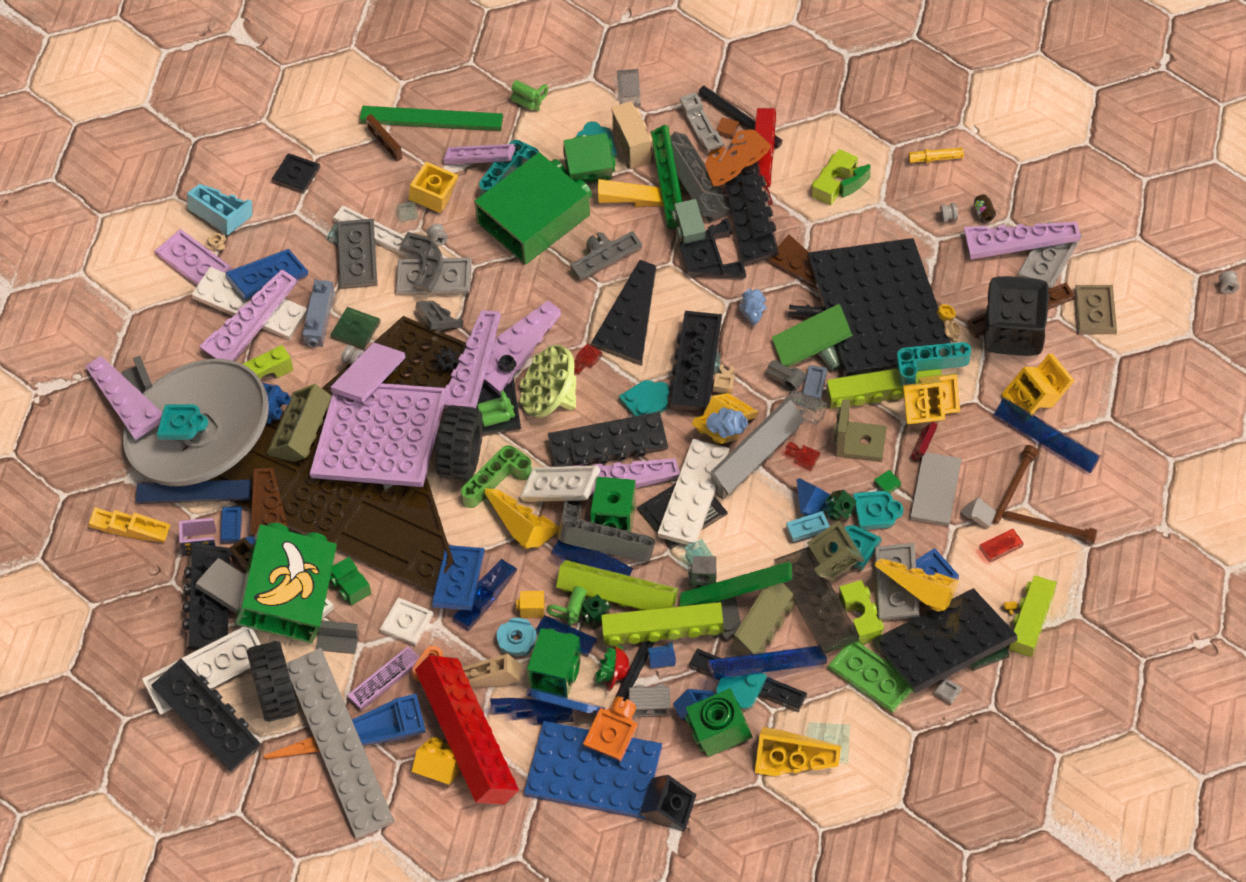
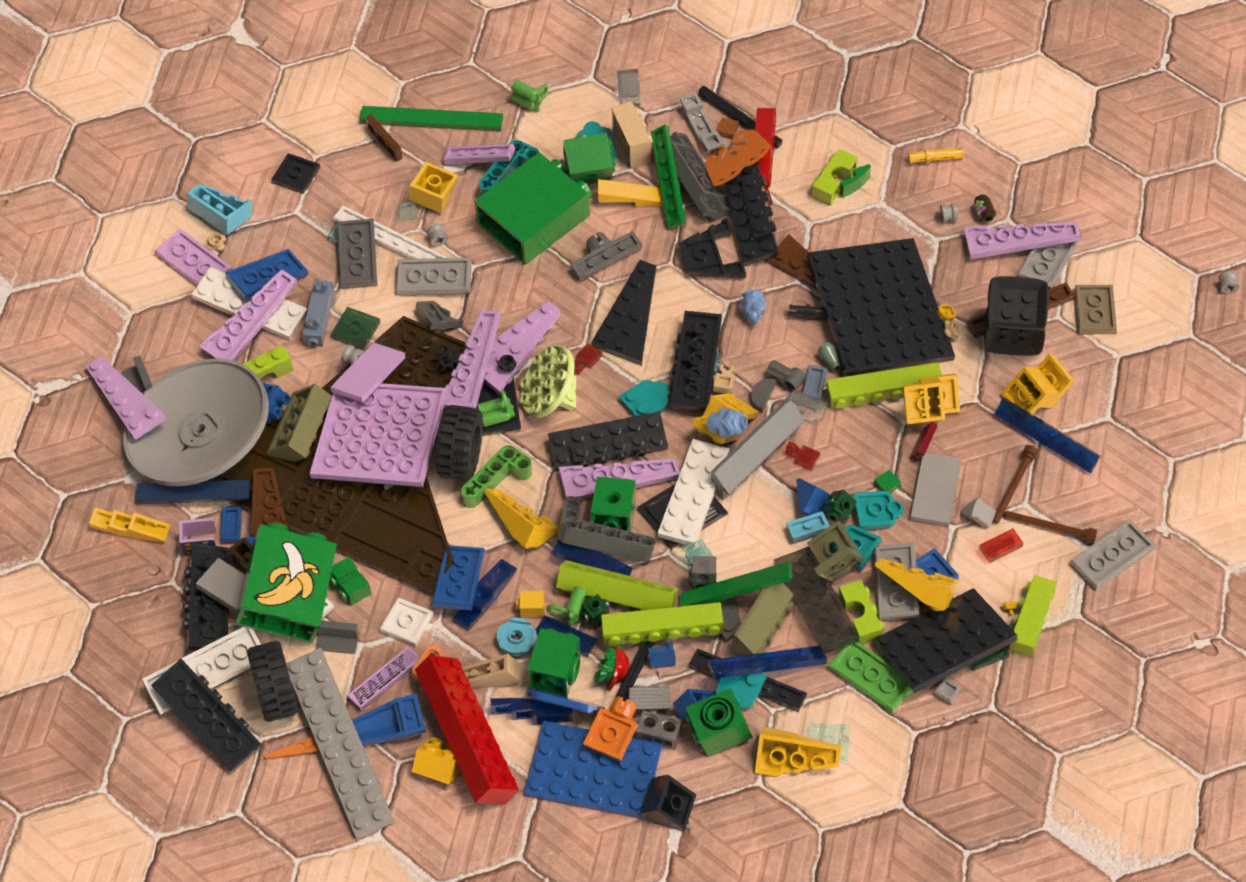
teal plate [157,404,209,440] -> none
dark grey plate [400,232,443,293] -> none
white tile [520,466,600,502] -> none
sand green brick [672,199,706,244] -> none
bright green tile [772,304,853,367] -> none
olive bracket [833,399,887,462] -> none
teal beam [897,342,971,387] -> none
none -> flat silver brick [636,710,682,750]
none -> dark grey tile [751,378,777,412]
none -> light grey tile [1070,519,1156,591]

